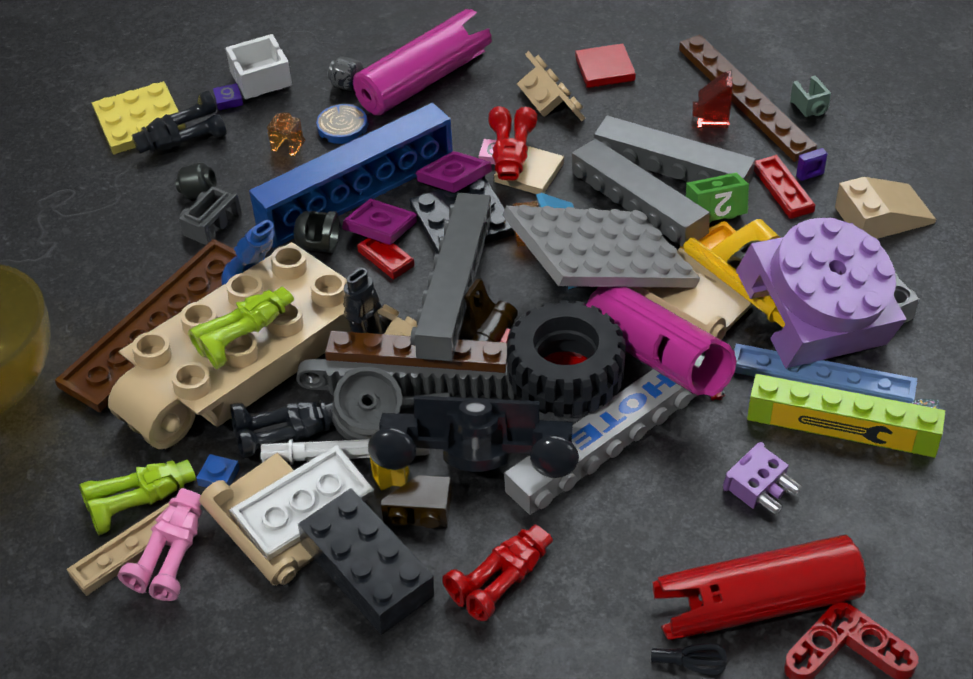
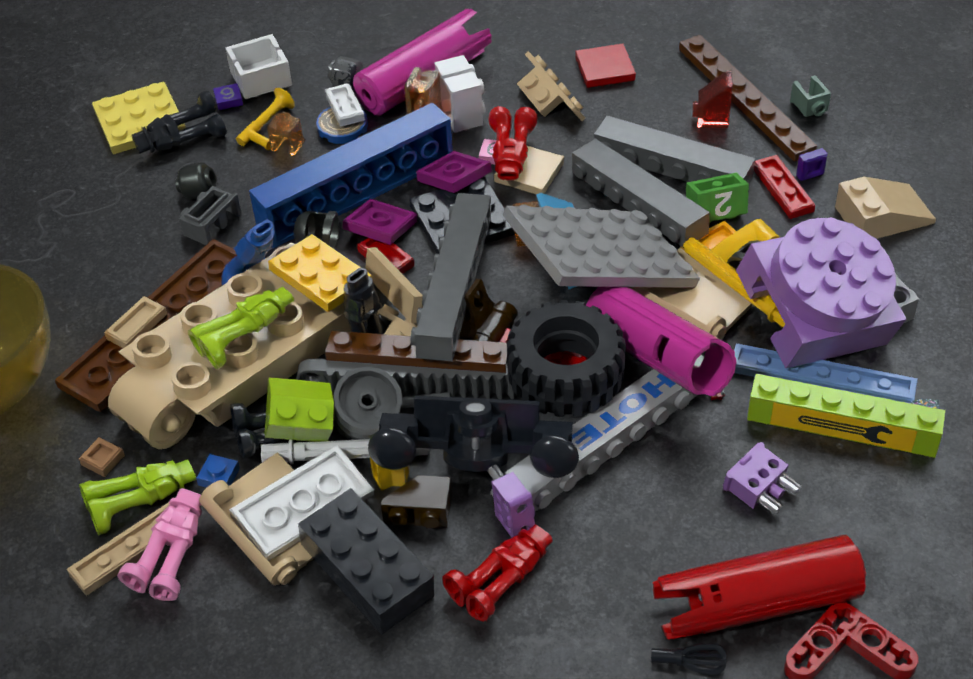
none -> medium nougat tile [79,437,125,477]
none -> tan tile [104,296,167,348]
none -> yellow piece [236,88,295,150]
none -> lime slope [265,377,334,442]
none -> yellow plate [268,234,372,312]
none -> white plate [325,83,365,127]
none -> tan tile [365,247,423,323]
none -> clear orange brick [404,67,442,114]
none -> white piece [435,55,486,133]
none -> medium lavender piece [488,465,535,538]

